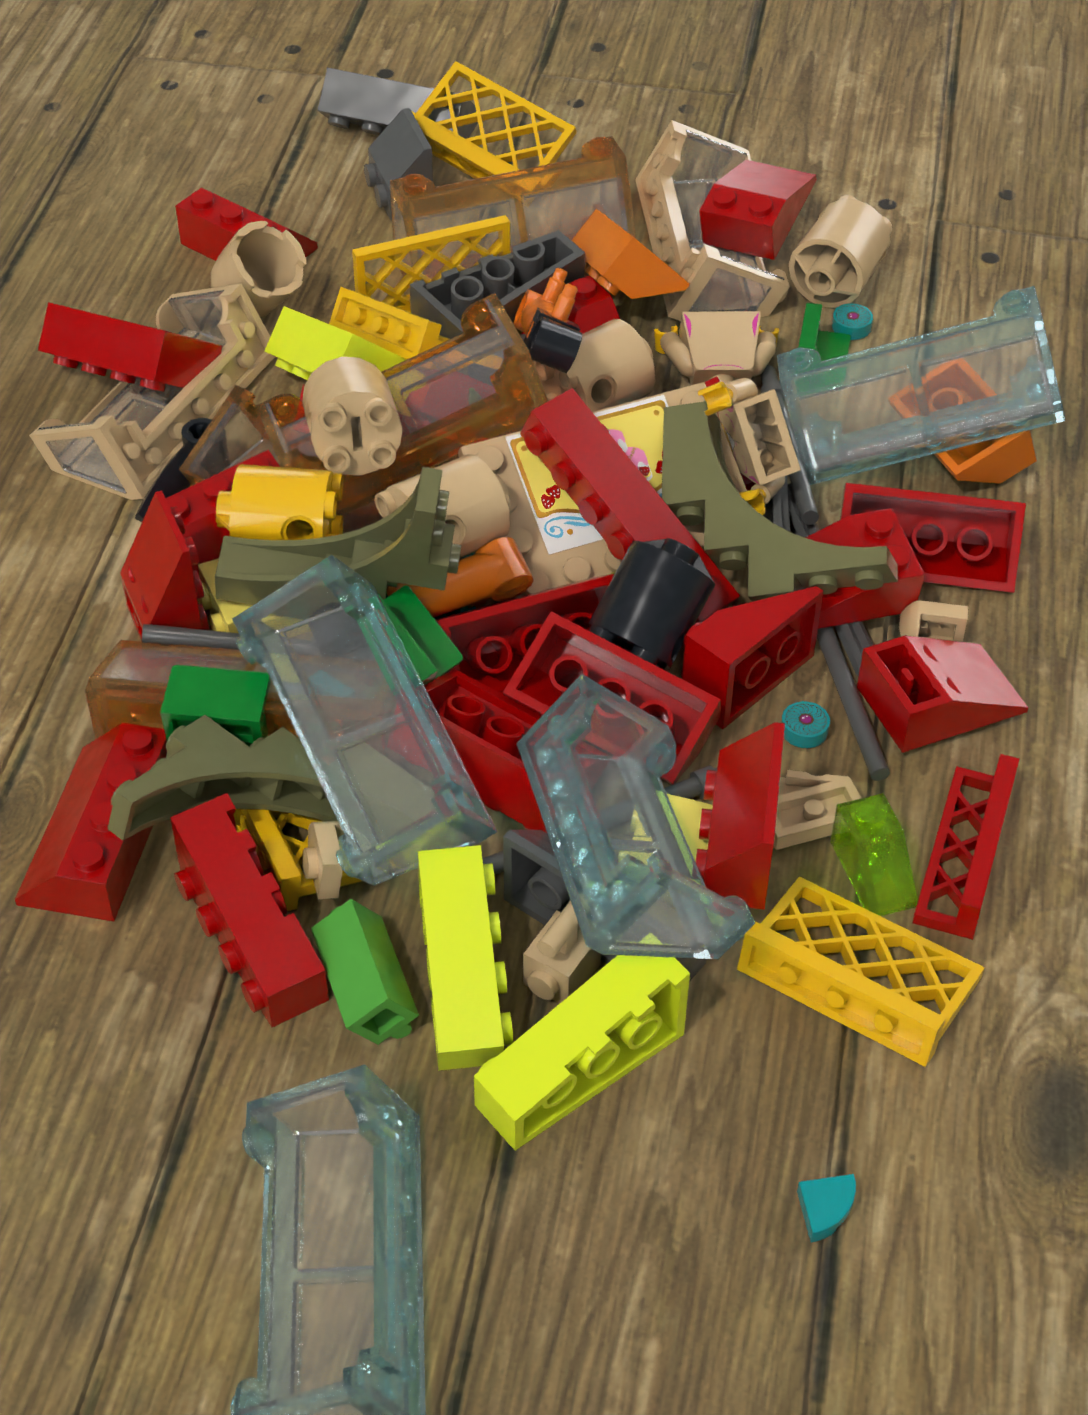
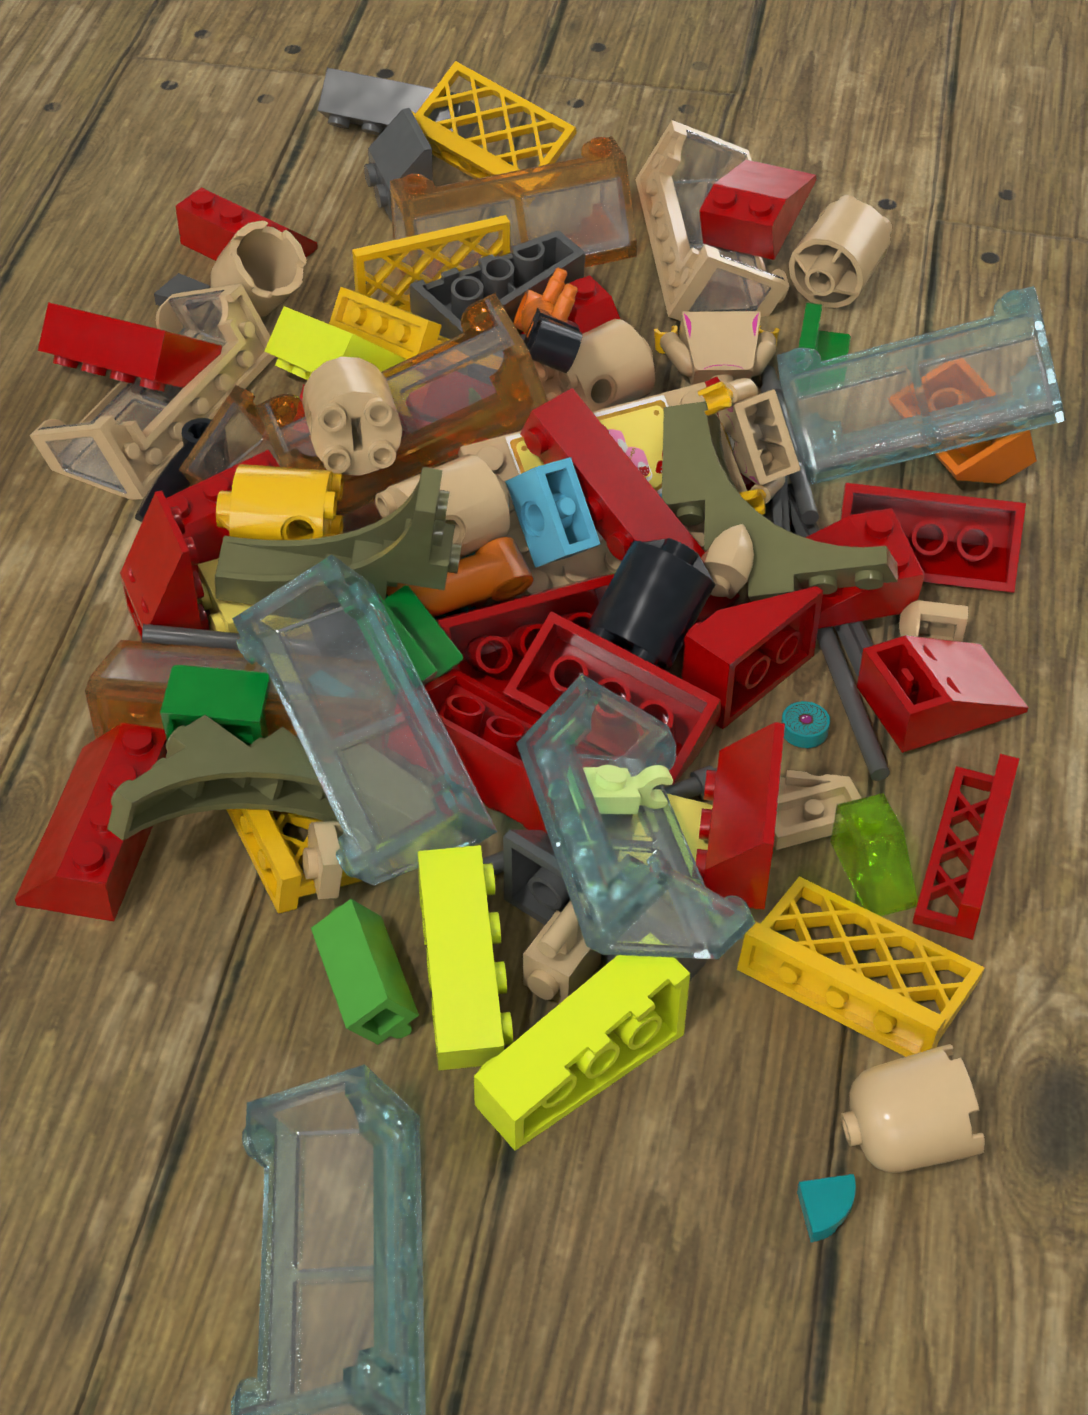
red wedge [170,793,329,1028] -> none
orange slope [571,208,690,299] -> none
teal tile [832,303,873,340] -> none
none -> dark grey tile [154,273,211,306]
none -> medium azure brick [505,457,601,568]
none -> yellowish green plate [575,765,673,814]
none -> tan plate [701,524,754,599]
none -> tan cylinder [841,1044,985,1173]

